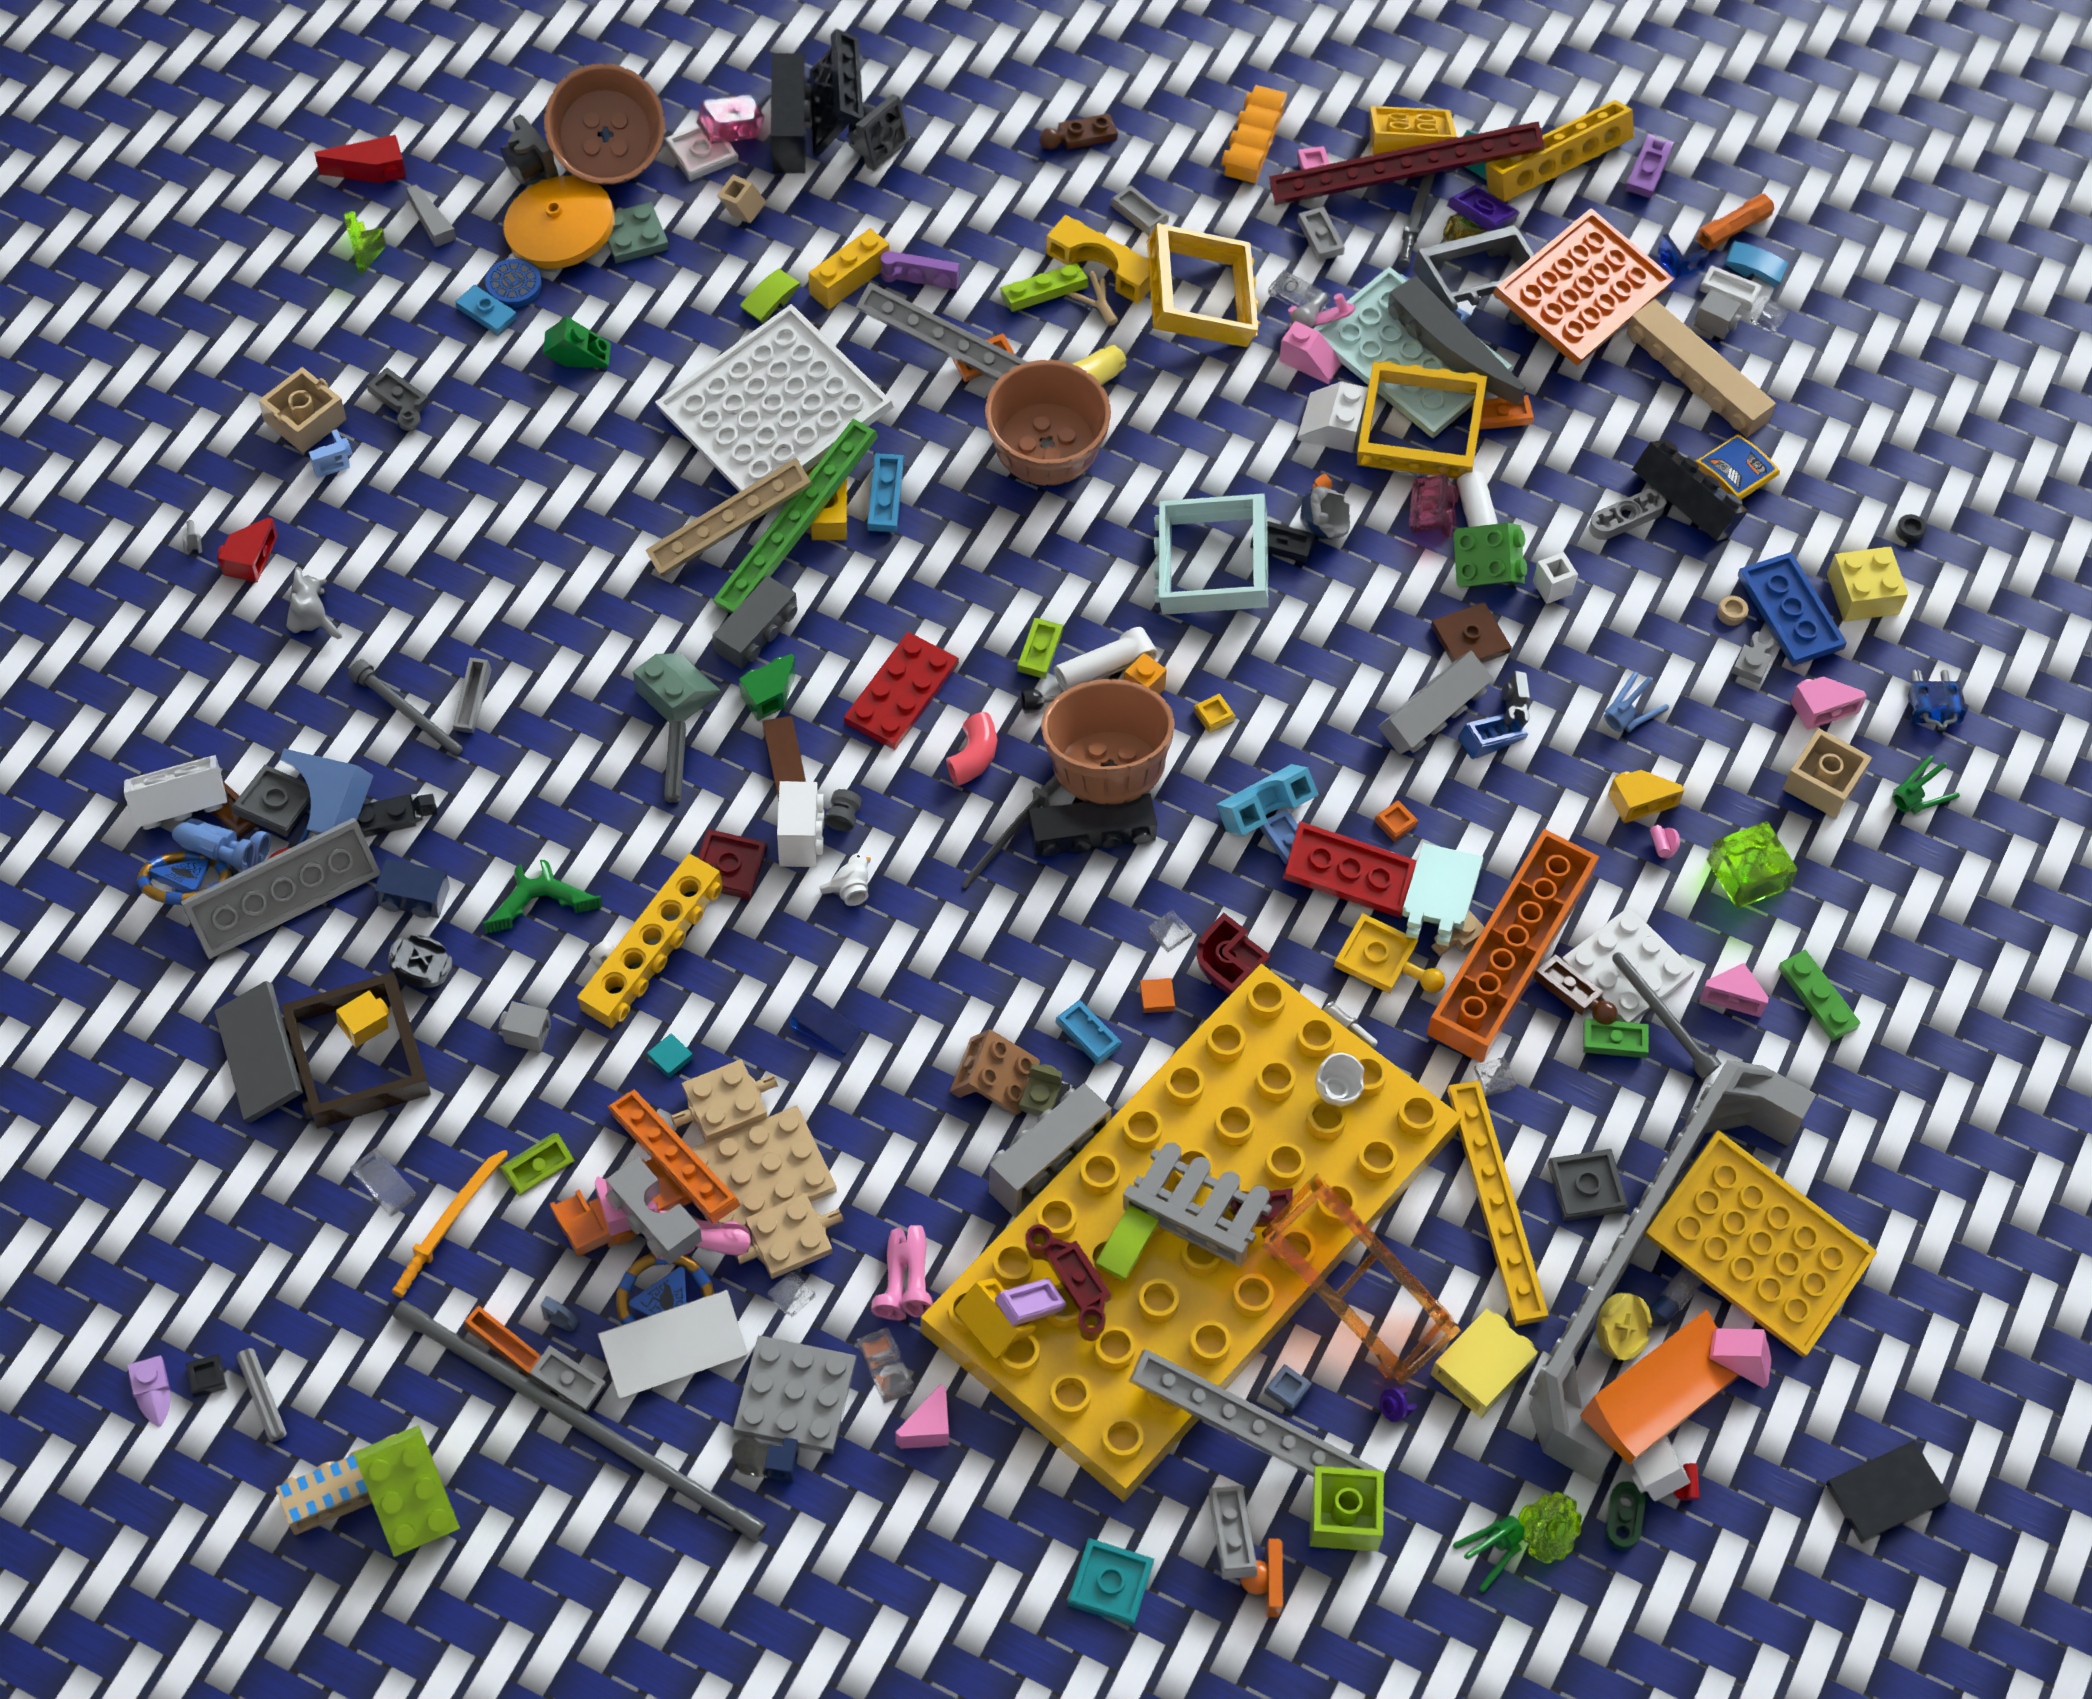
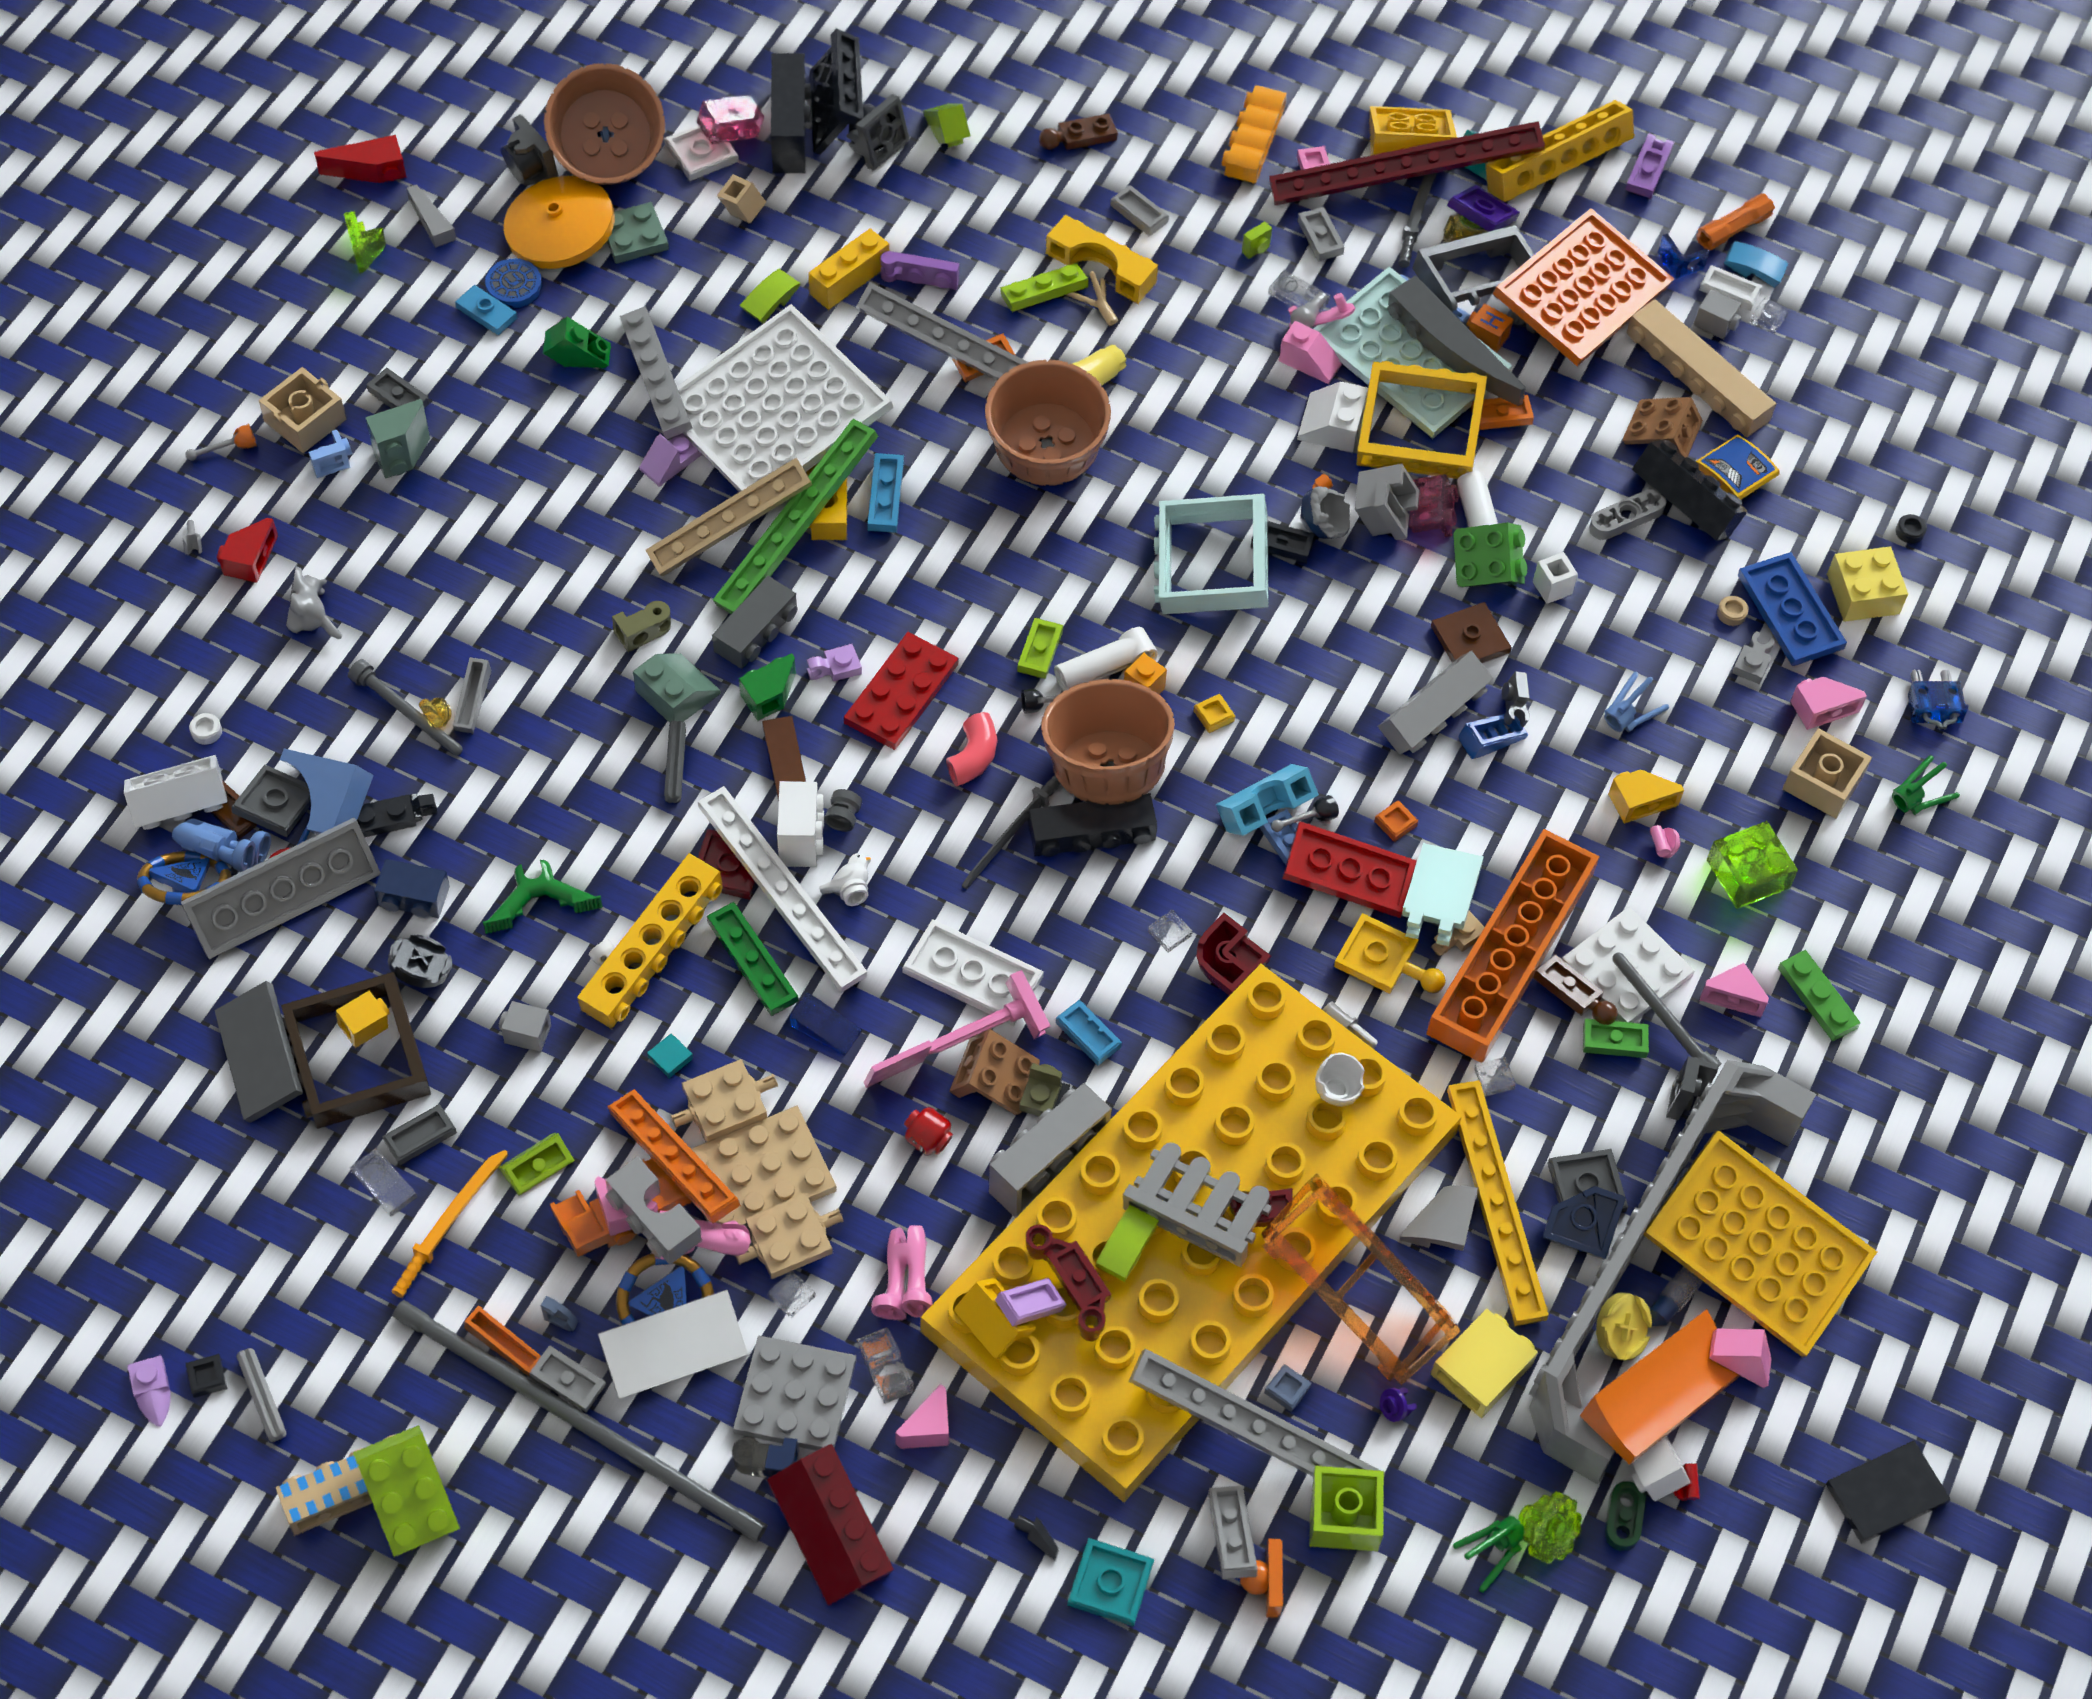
orange tile [1140,978,1175,1013] -> none
yellow window [1147,223,1260,347] -> none
none -> hinge [185,424,257,461]
none -> white tile [189,713,222,745]
none -> sand green slope [365,399,430,479]
none -> dark grey tile [382,1104,457,1166]
none -> clear yellow plate [419,697,451,728]
none -> olive leg [612,601,671,653]
none -> light grey plate [619,306,693,439]
none -> lavender slope [640,433,702,487]
none -> white plate [698,786,867,993]
none -> green plate [707,902,799,1017]
none -> dark red slope [767,1443,894,1606]
none -> lavender plate [807,644,862,682]
none -> bright pink piece [863,970,1051,1088]
none -> white tile [902,919,1044,1026]
none -> red head [904,1107,953,1156]
none -> lime slope [923,103,971,147]
none -> black bar [1014,1515,1059,1561]
none -> lime plate [1242,221,1272,259]
none -> hinge [1271,795,1339,832]
none -> light grey plate [1355,464,1419,540]
none -> light grey slope [1400,1185,1478,1251]
none -> orange brick [1466,304,1513,353]
none -> dark blue plate [1542,1186,1626,1260]
none -> medium nougat bracket [1623,397,1703,458]
none -> dark grey bracket [1666,1056,1719,1120]

